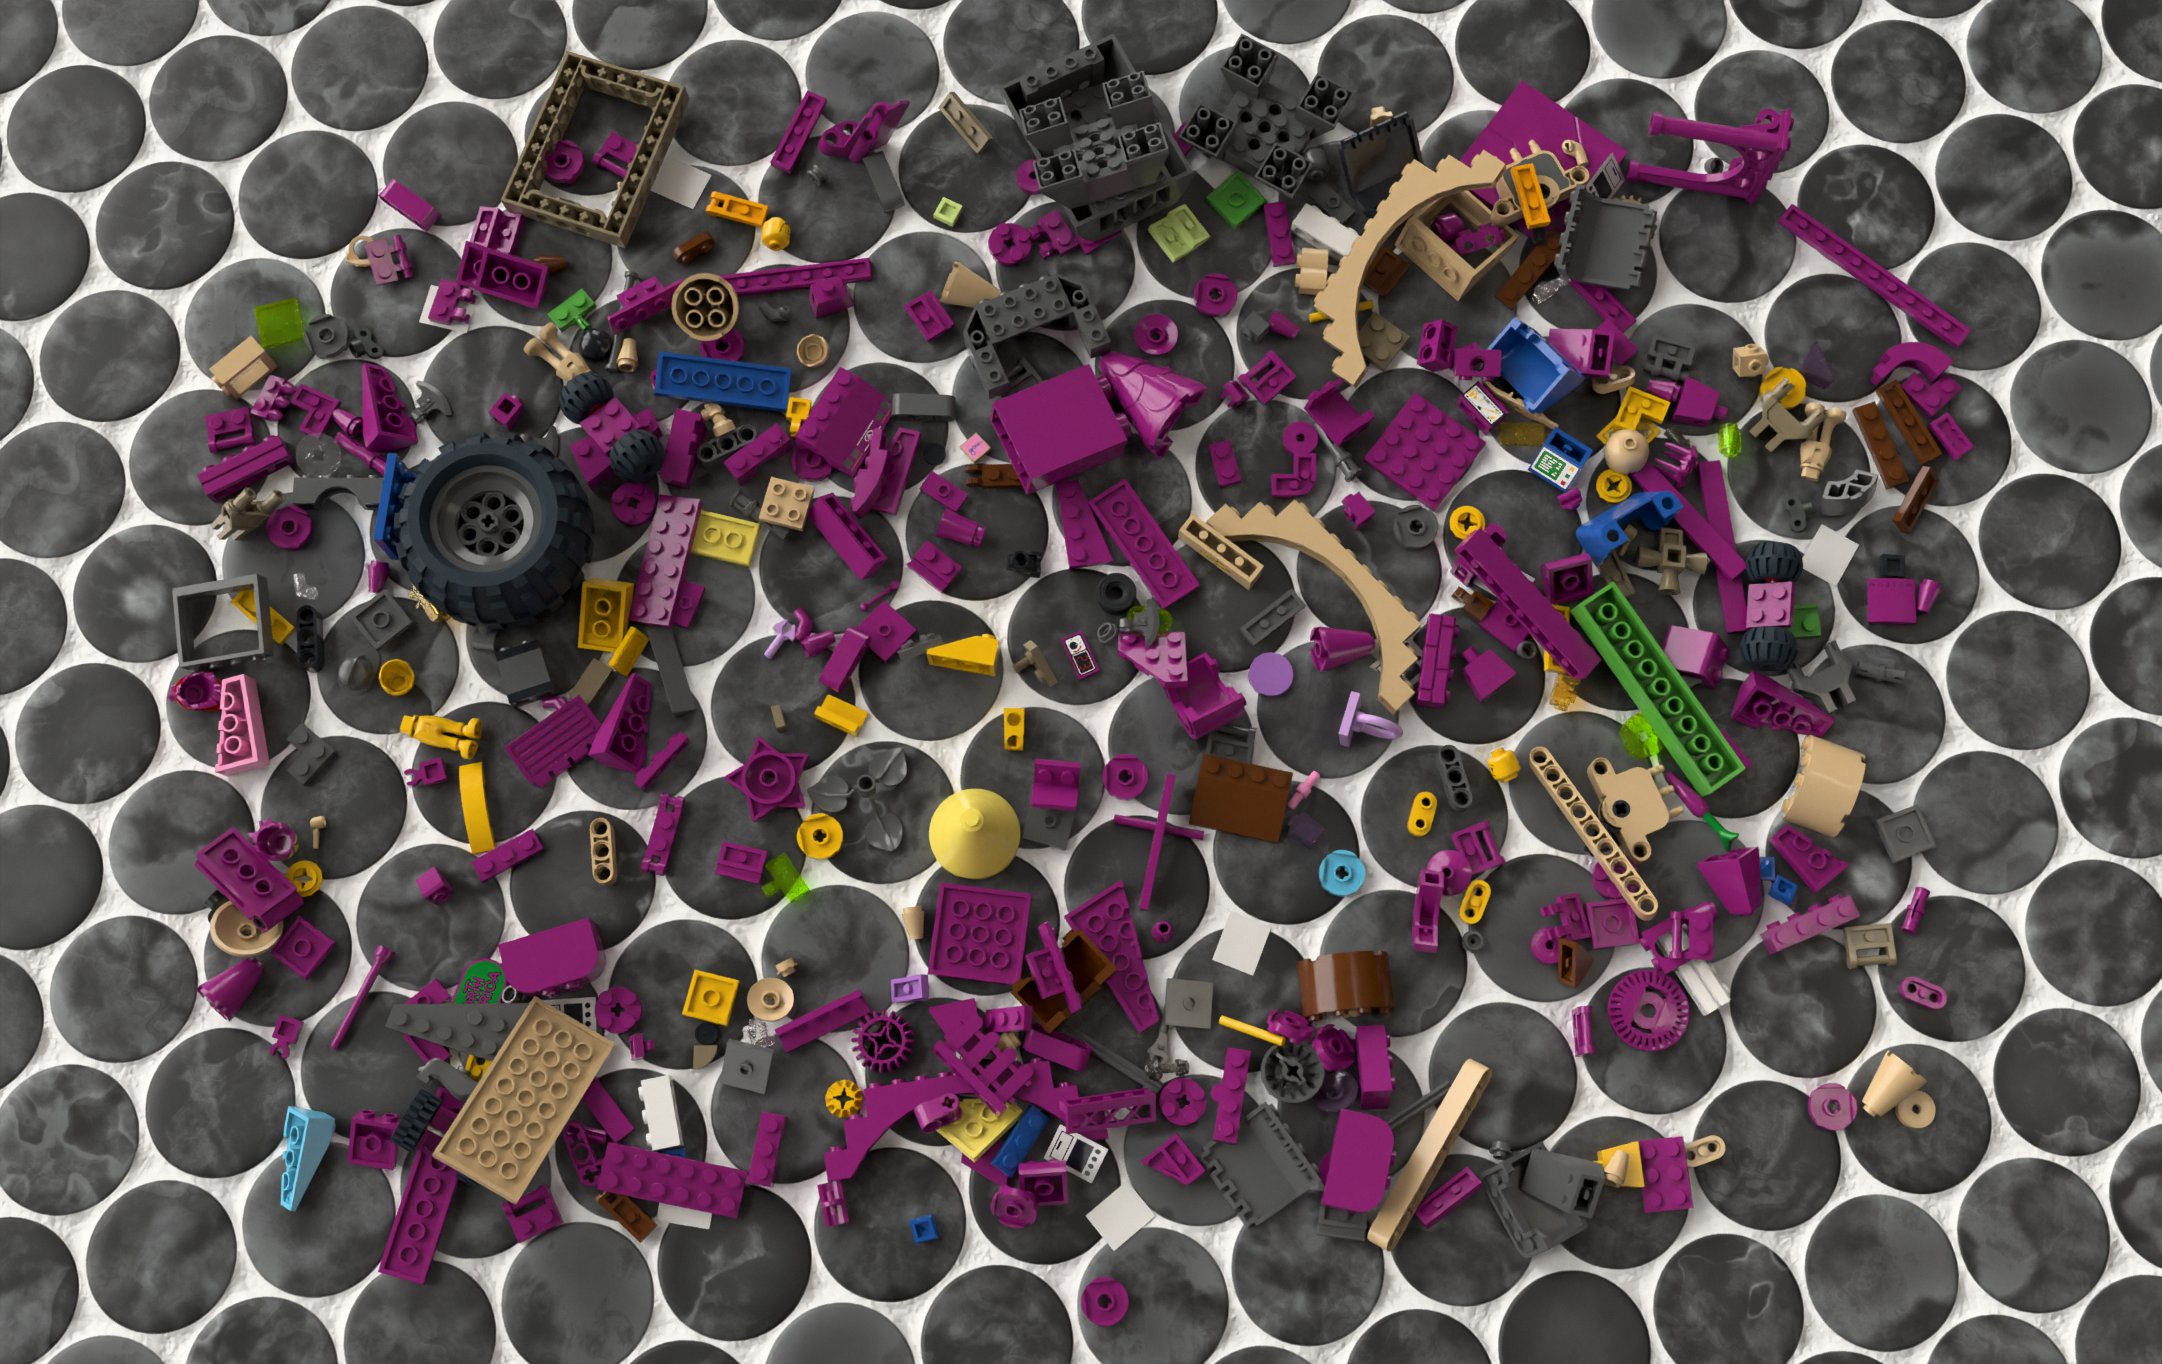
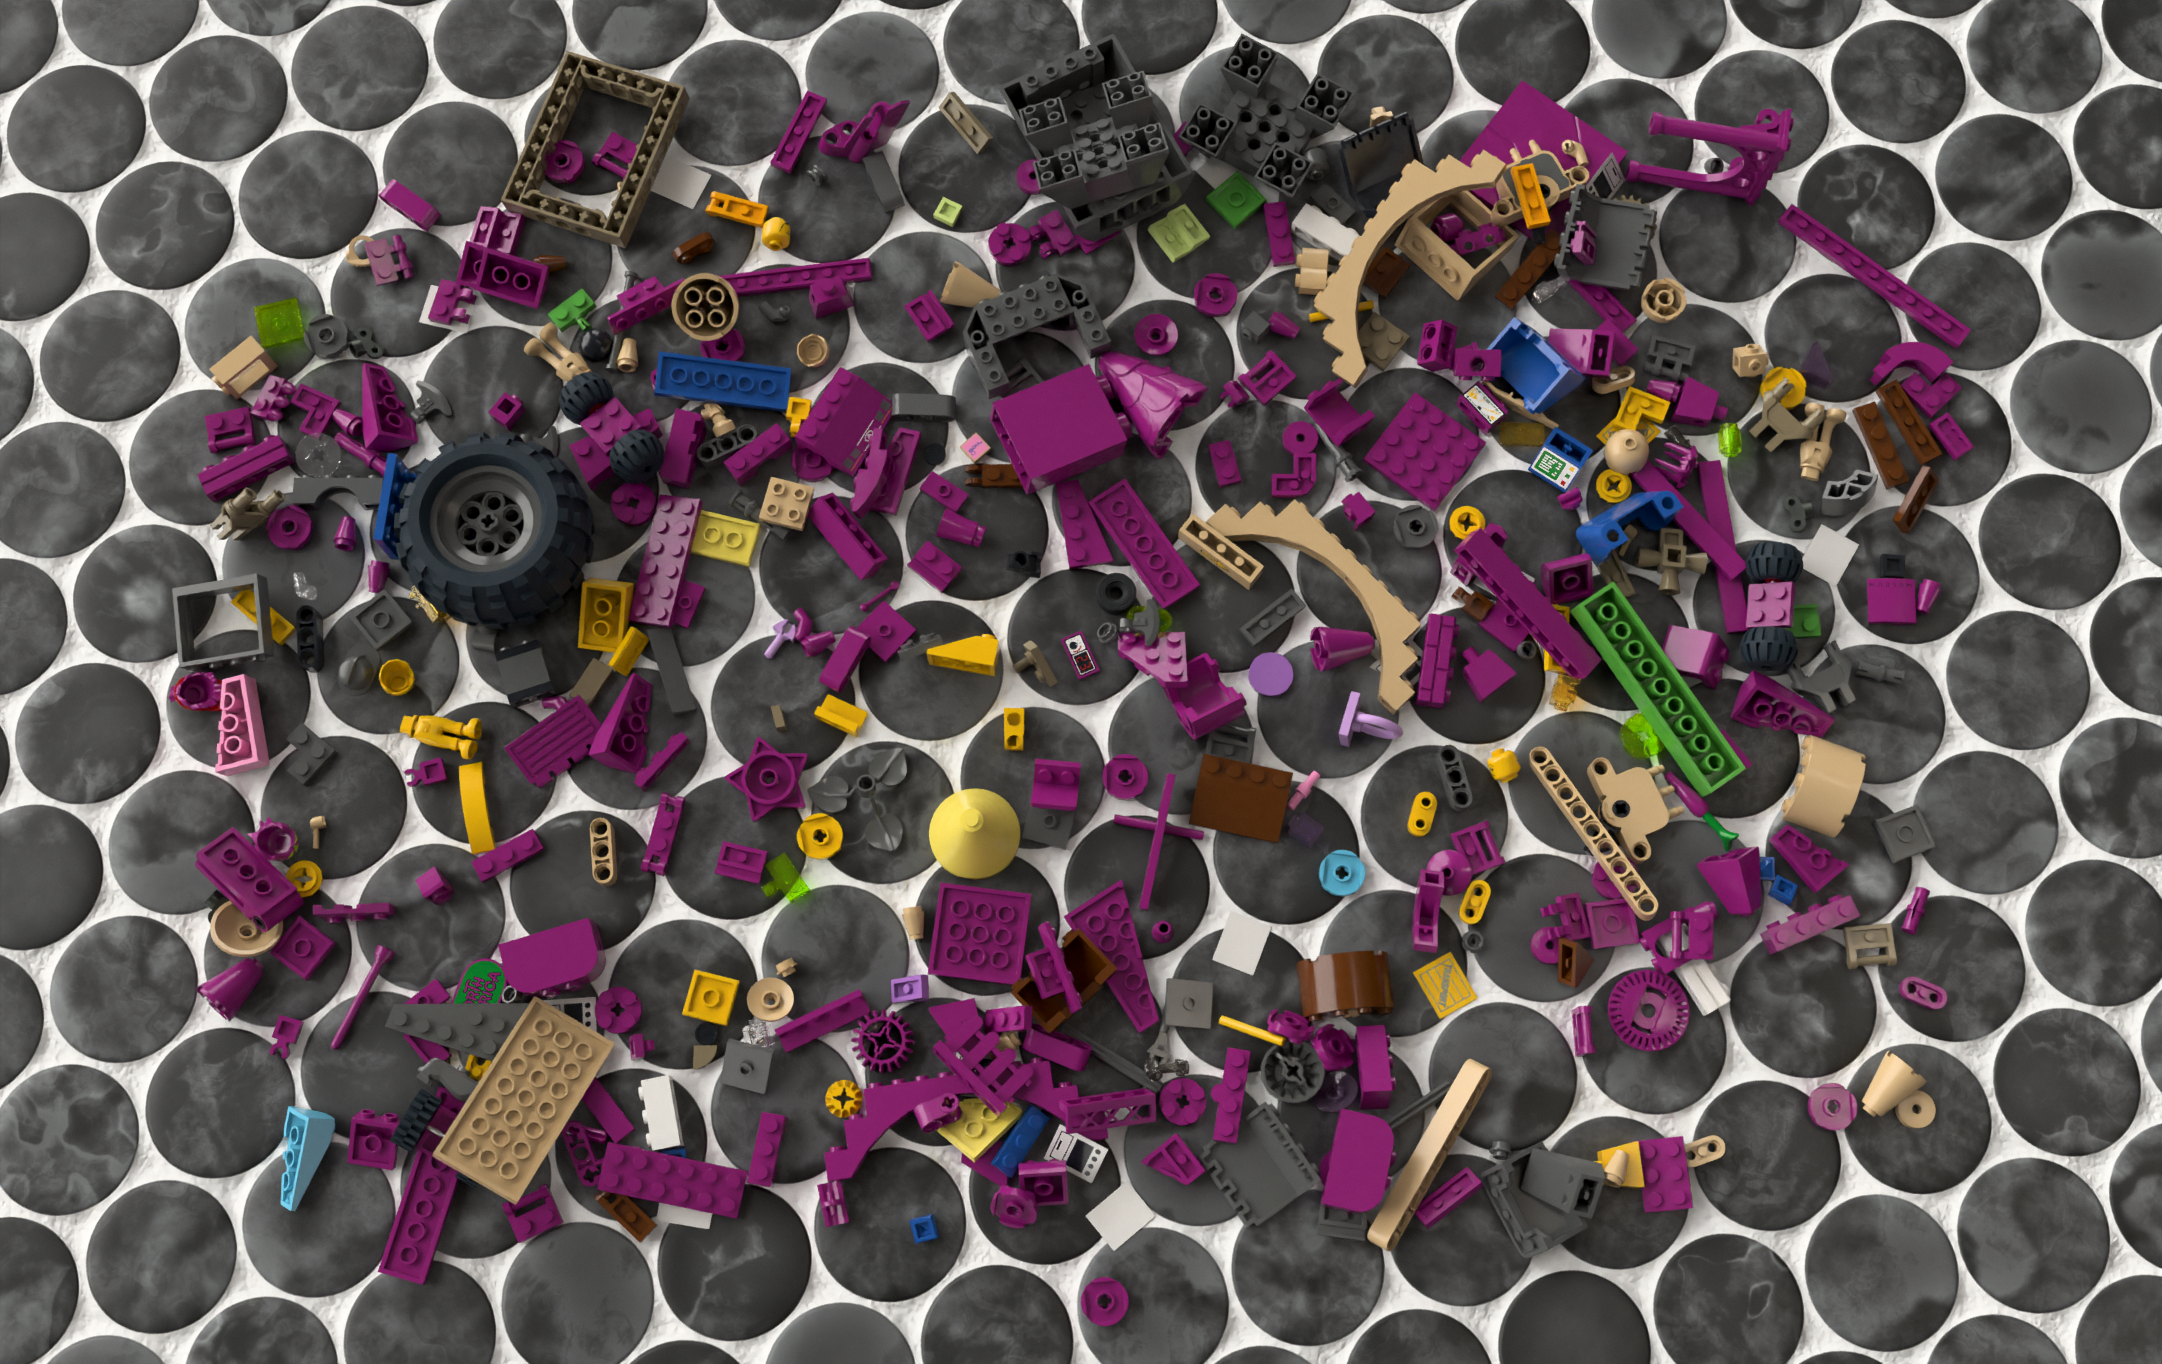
none -> magenta wing [313,903,395,924]
none -> magenta cone [333,516,356,551]
none -> yellow sticker [1413,952,1477,1019]
none -> magenta plate [1571,221,1598,265]
none -> tan cylinder [1641,278,1687,323]

